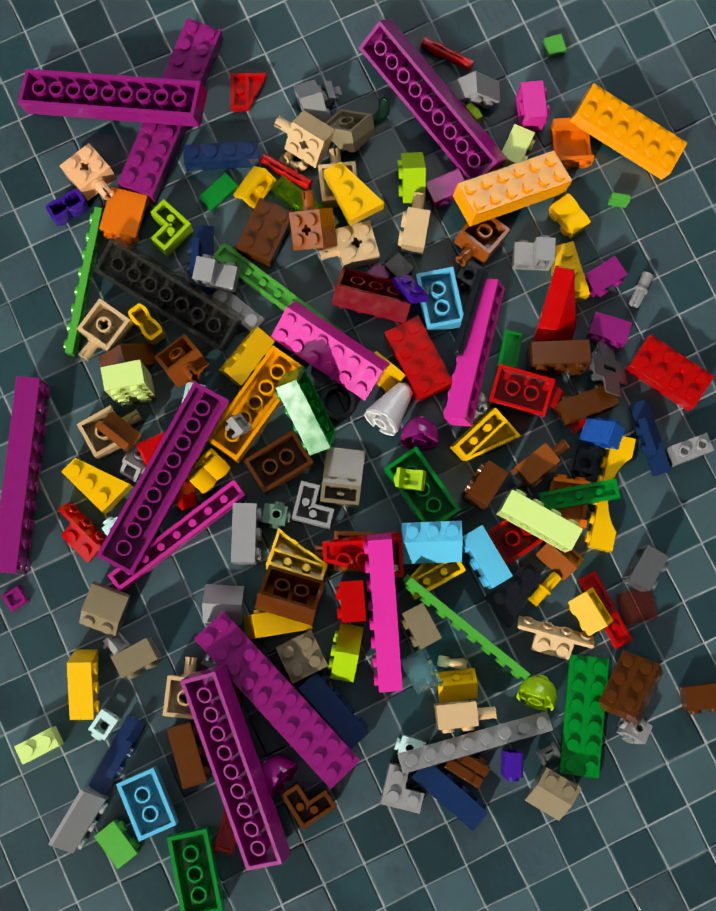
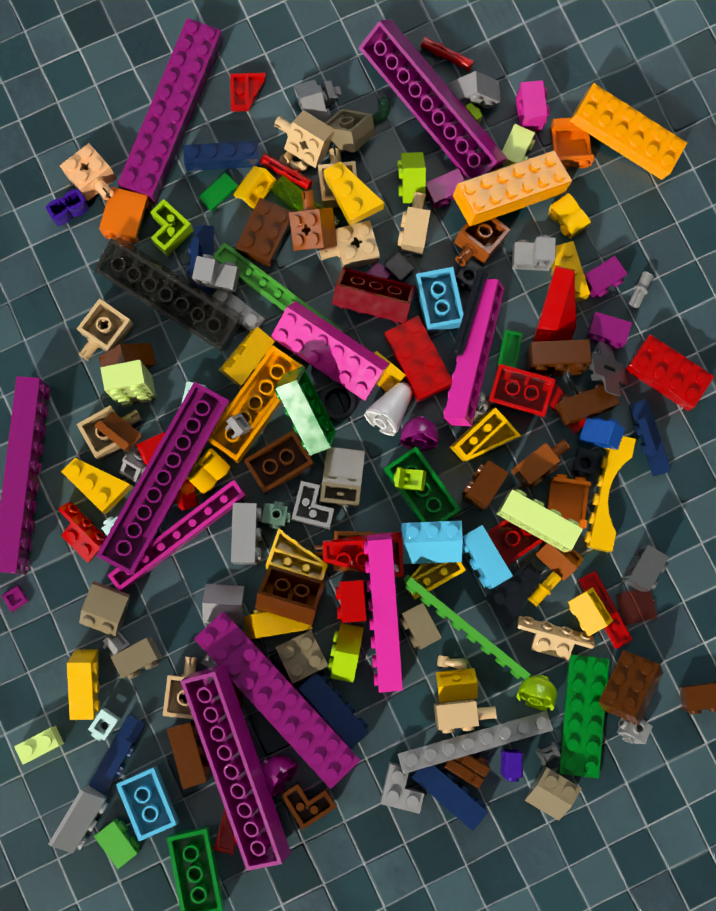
magenta brick [18,69,208,127] -> none
bright green plate [63,207,104,357] -> none
yellow brick [128,303,165,345] -> none
dark orange brick [154,334,209,388] -> none
dark purple plate [392,275,429,304] -> none
light aqua brick [394,734,426,754] -> none
clear light blue brick [401,648,443,695] -> none
green plate [539,478,620,510] -> none
bright green tile [543,34,567,58] -> none
bright green tile [607,192,631,208] -> none
light grey brick [666,433,714,467] -> none

